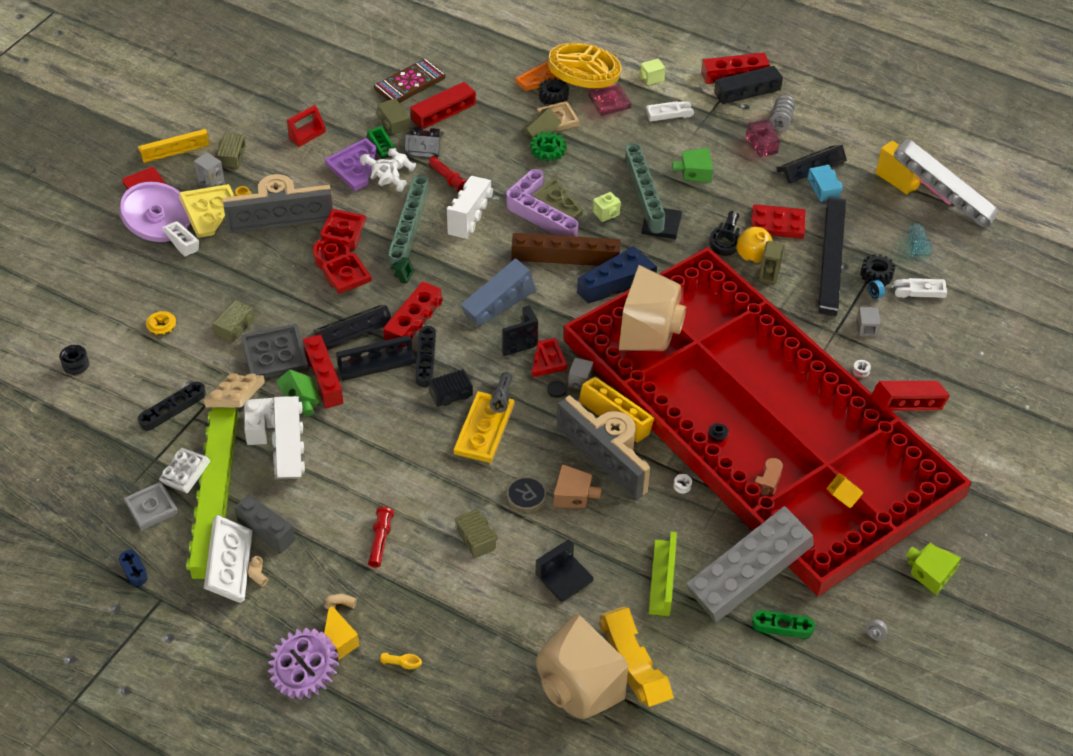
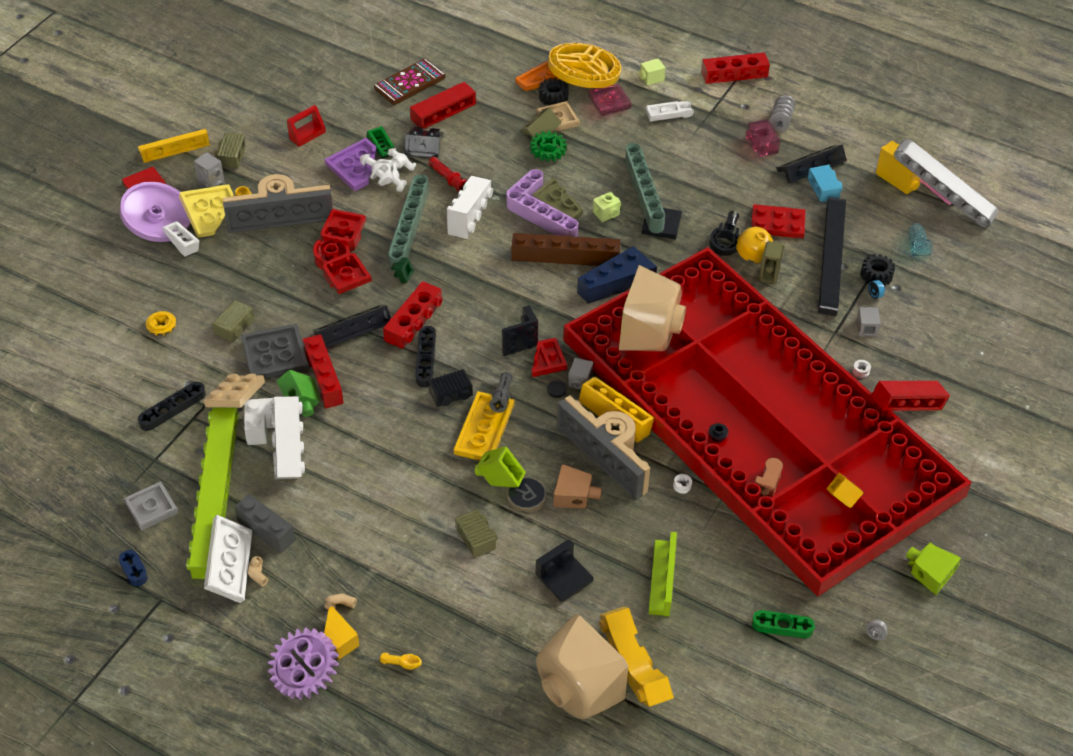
black wheel [59,345,89,375] -> none
white tile [159,448,211,494] -> none
black fence [336,335,416,381] -> none
red pin [368,507,394,568] -> none
olive brick [376,98,410,135] -> none
sand blue wedge [461,258,536,327] -> none
bright green torso [672,148,713,182] -> none
light grey brick [686,506,814,623] -> none
black brick [714,66,783,104] -> none
white hinge [894,278,947,298] -> none
none -> lime torso [475,446,526,487]

